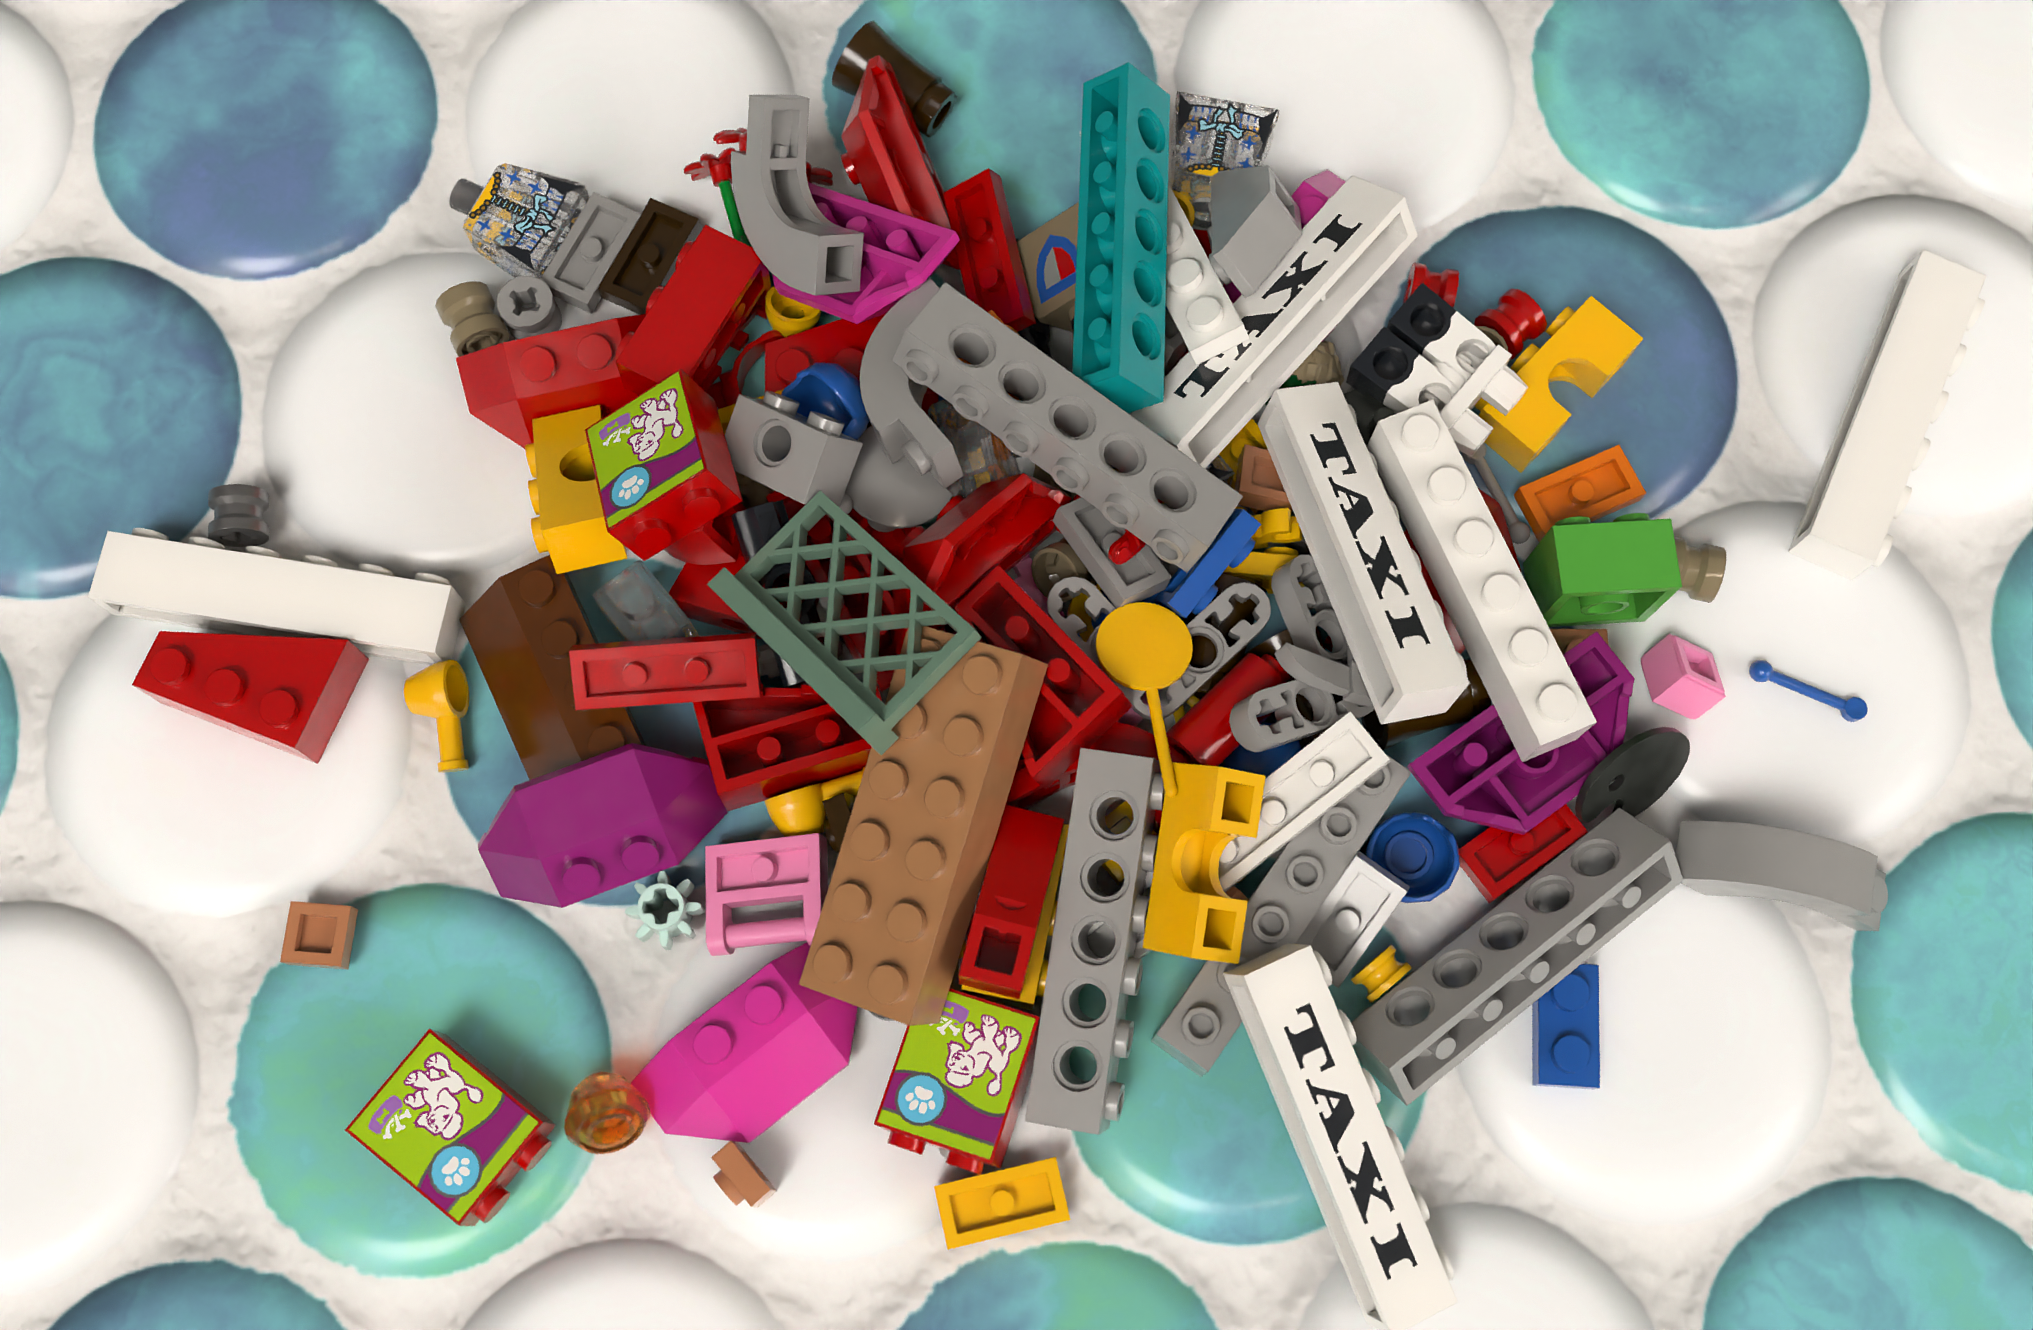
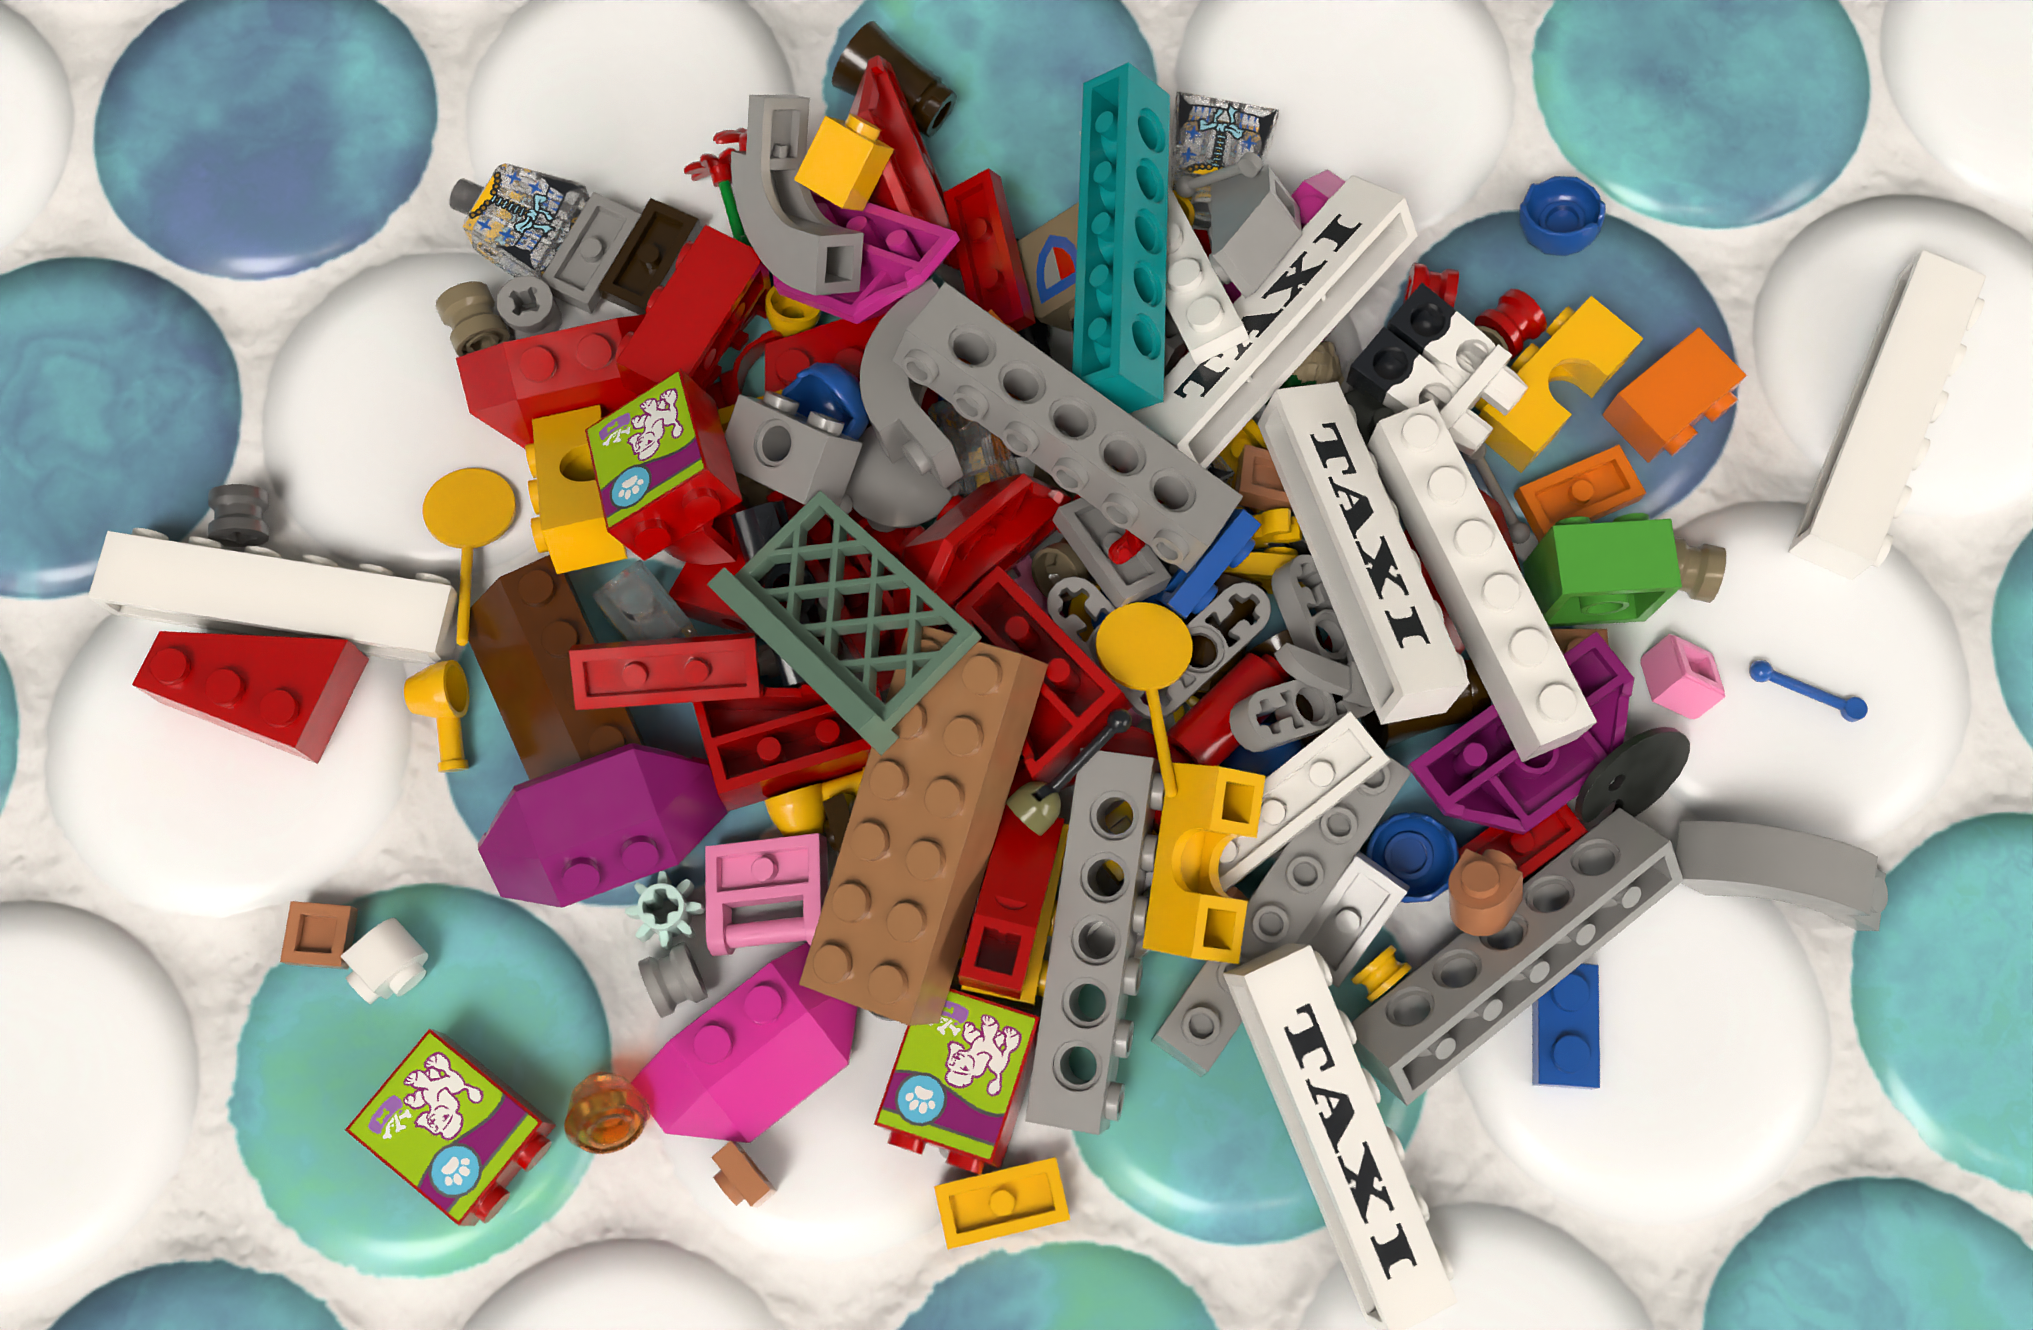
none -> white plate [341,918,428,1005]
none -> yellow piece [422,468,516,646]
none -> light grey wheel [638,942,708,1018]
none -> yellow brick [794,113,894,211]
none -> hinge [1006,708,1132,836]
none -> light grey hinge [1175,152,1263,198]
none -> nougat plate [1448,849,1523,936]
none -> blue hair [1519,176,1606,256]
none -> orange brick [1602,327,1747,463]

